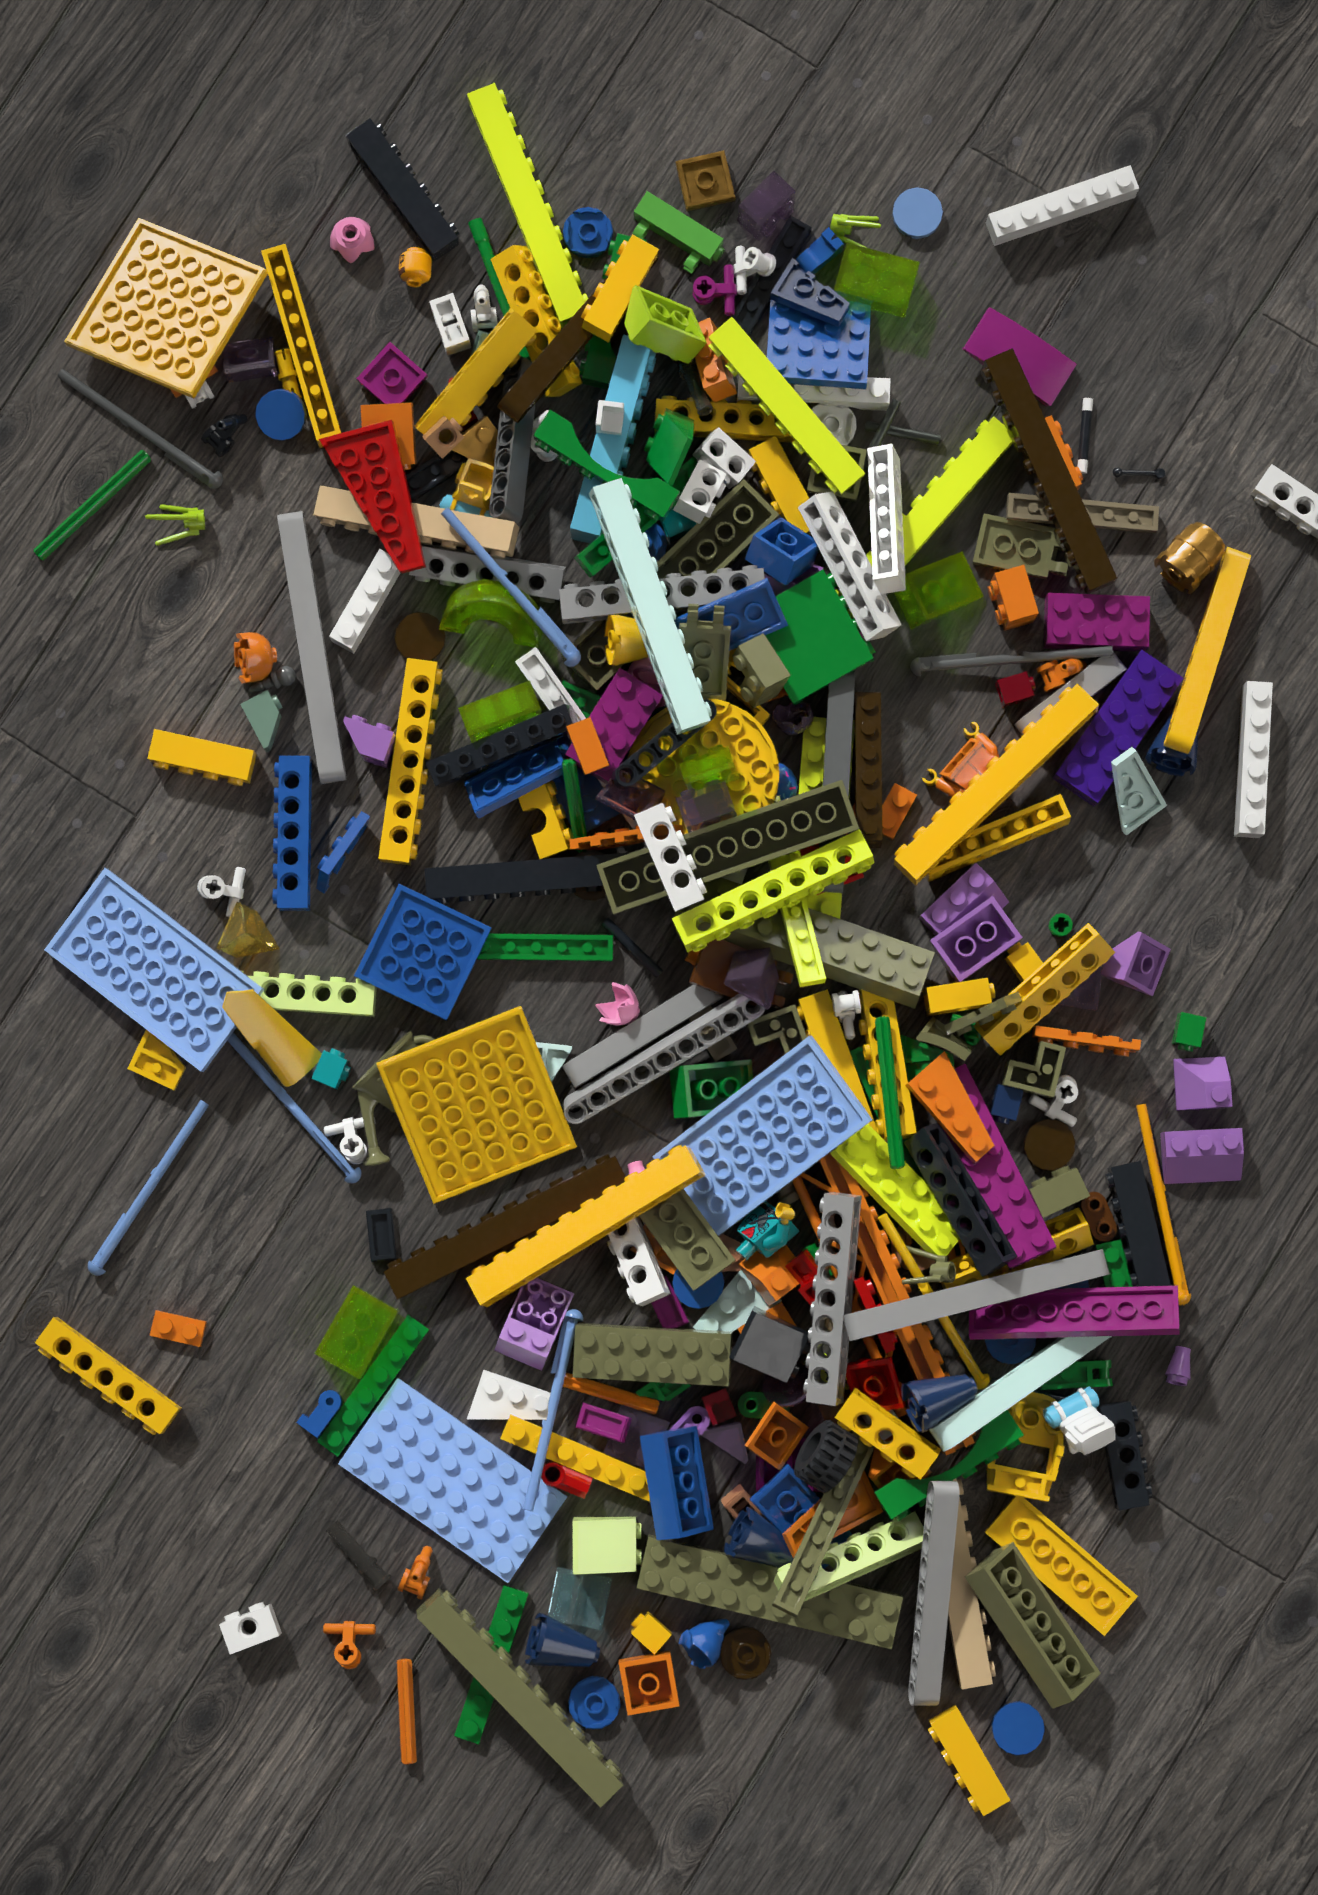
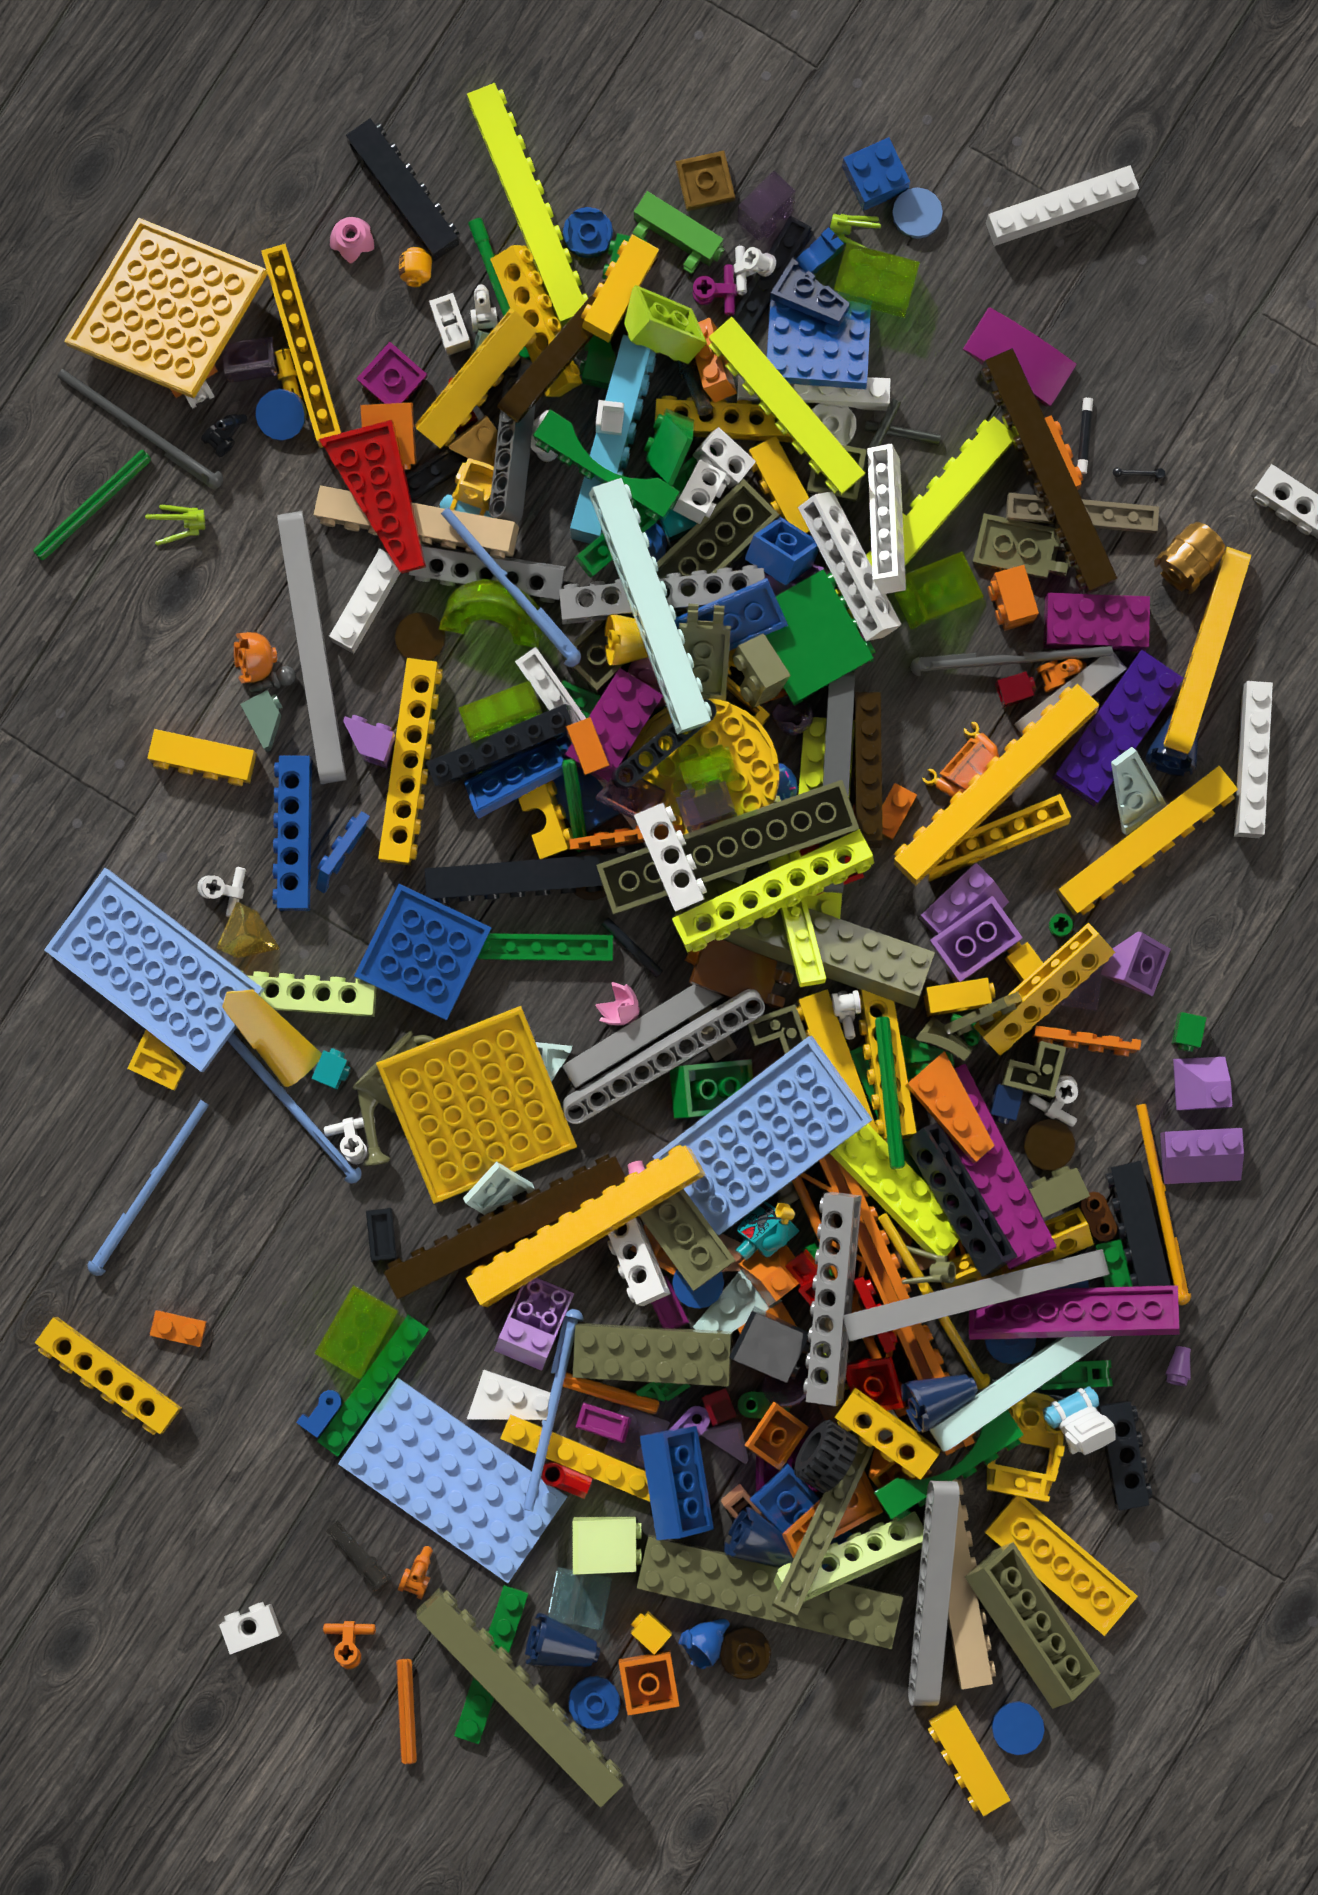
medium nougat brick [422,416,465,459] -> none
clear purple slope [724,947,779,1010] -> none
none -> light aqua wing [463,1161,535,1215]
none -> blue brick [842,137,910,211]
none -> yellow brick [1056,766,1238,916]

